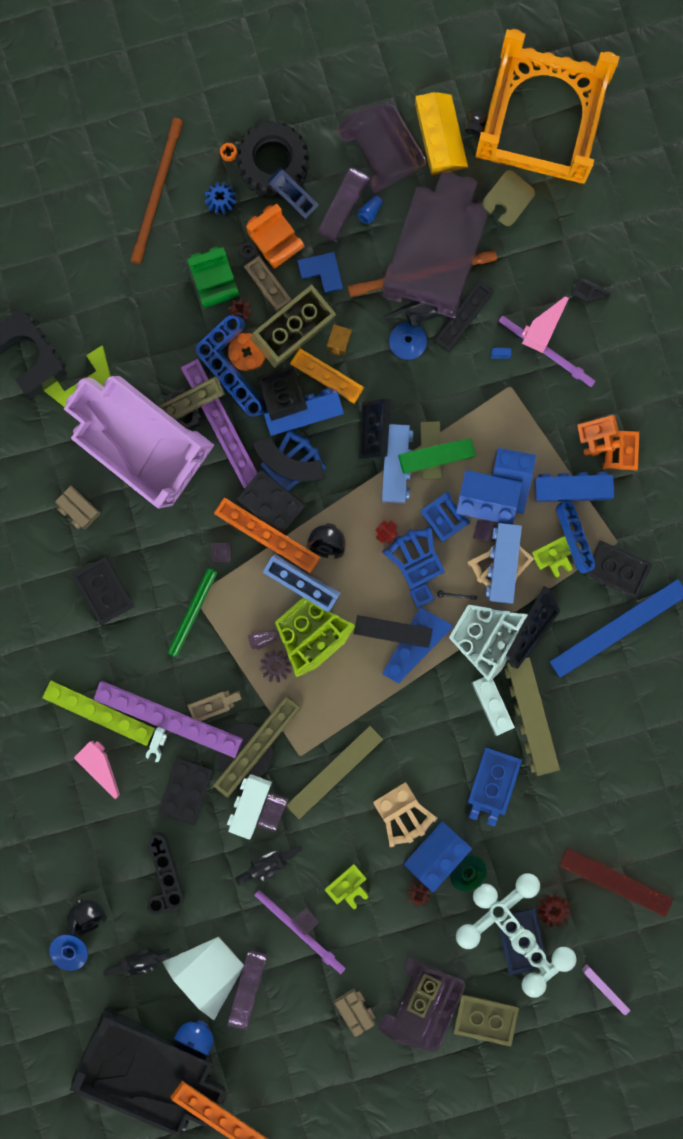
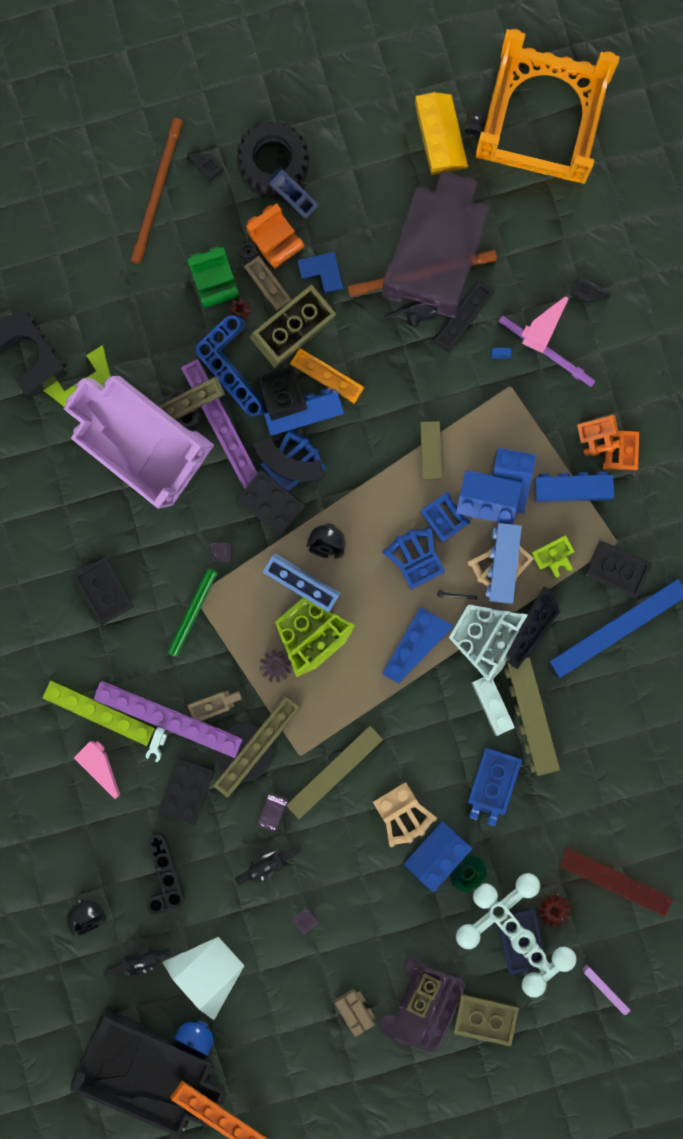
blue dish [50,934,88,971] -> none
dark tan brick [55,486,101,529] -> none
blue gear [205,182,236,215] -> none
orange plate [214,497,321,574] -> none
orange bush [220,143,237,162] -> none
light aqua brick [227,774,272,840] -> none
clear purple beam [227,949,268,1032] -> none
orange plate [228,333,266,372] -> none
clear purple cone [248,629,278,650] -> none
medium lavender bar [254,890,346,974] -> none
clear purple beam [318,167,371,242] -> none
lime plate [324,864,369,909] -> none
pearl gold brick [327,325,352,356] -> none
clear purple windscreen [337,103,426,193] -> none
black tile [353,615,433,648] -> none
blue cone [357,195,383,224] -> none
black tile [359,398,391,459] -> none
clear red gear [375,520,398,544] -> none
medium blue brick [382,424,413,504] -> none
blue dish [389,322,427,360] -> none
green slope [398,438,476,474] -> none
clear red gear [407,883,431,907] -> none
blue tile [409,583,435,608] -> none
clear purple tile [473,520,497,542] -> none
olive piece [482,170,535,226] -> none
blue beam [556,500,595,574] -> none
none -> black tile [186,153,224,182]

